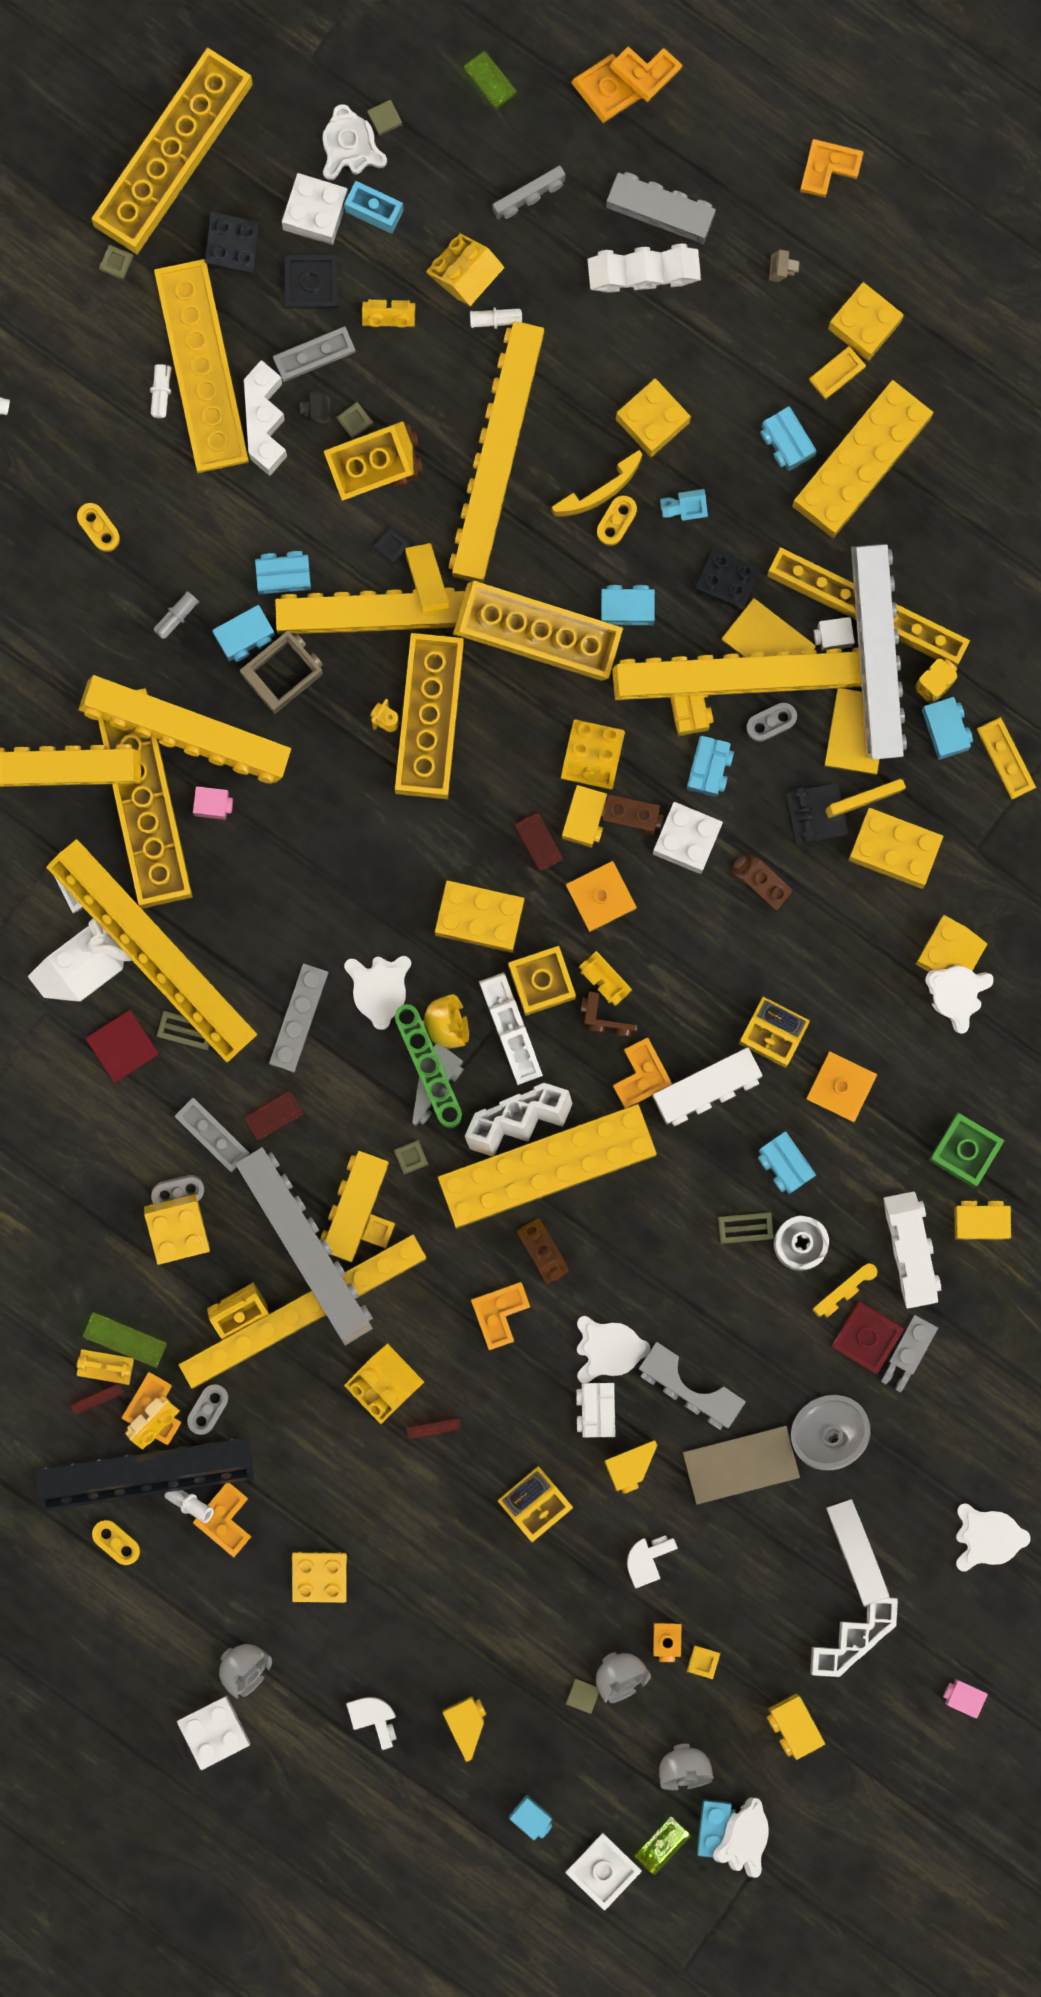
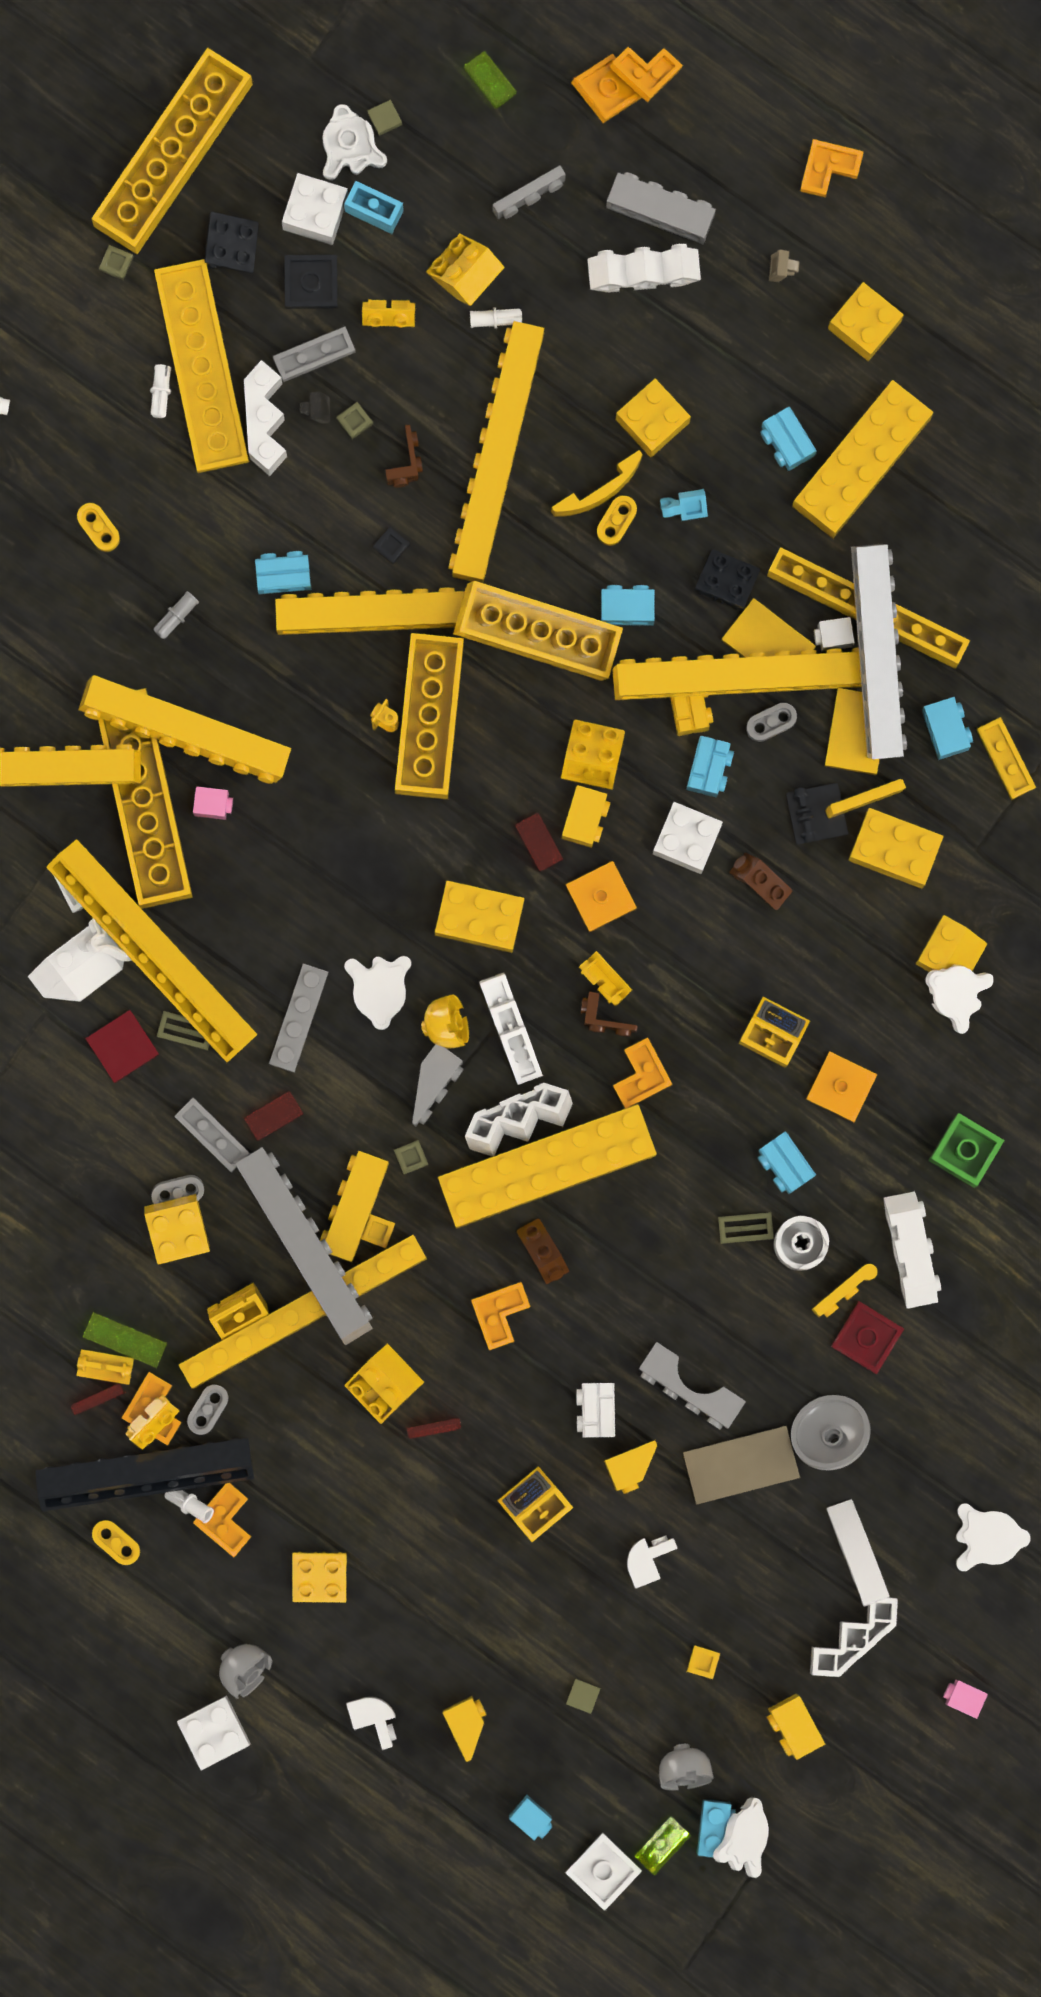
medium azure brick [212,605,275,662] -> none
dark tan window [240,631,323,715] -> none
yellow slope [324,421,414,501] -> none
bright green beam [395,1004,462,1128] -> none
yellow tile [405,543,449,613] -> none
yellow brick [508,946,576,1016] -> none
white tile [577,1316,650,1383] -> none
light grey cylinder [596,1652,651,1703] -> none
reddish brown bracket [603,795,664,836] -> none
white brick [652,1048,763,1126] -> none
light orange brick [653,1623,682,1662] -> none
yellow tile [809,346,866,400] -> none
light grey hinge [881,1315,938,1392] -> none
yellow brick [915,659,958,704] -> none
yellow brick [955,1201,1011,1239] -> none

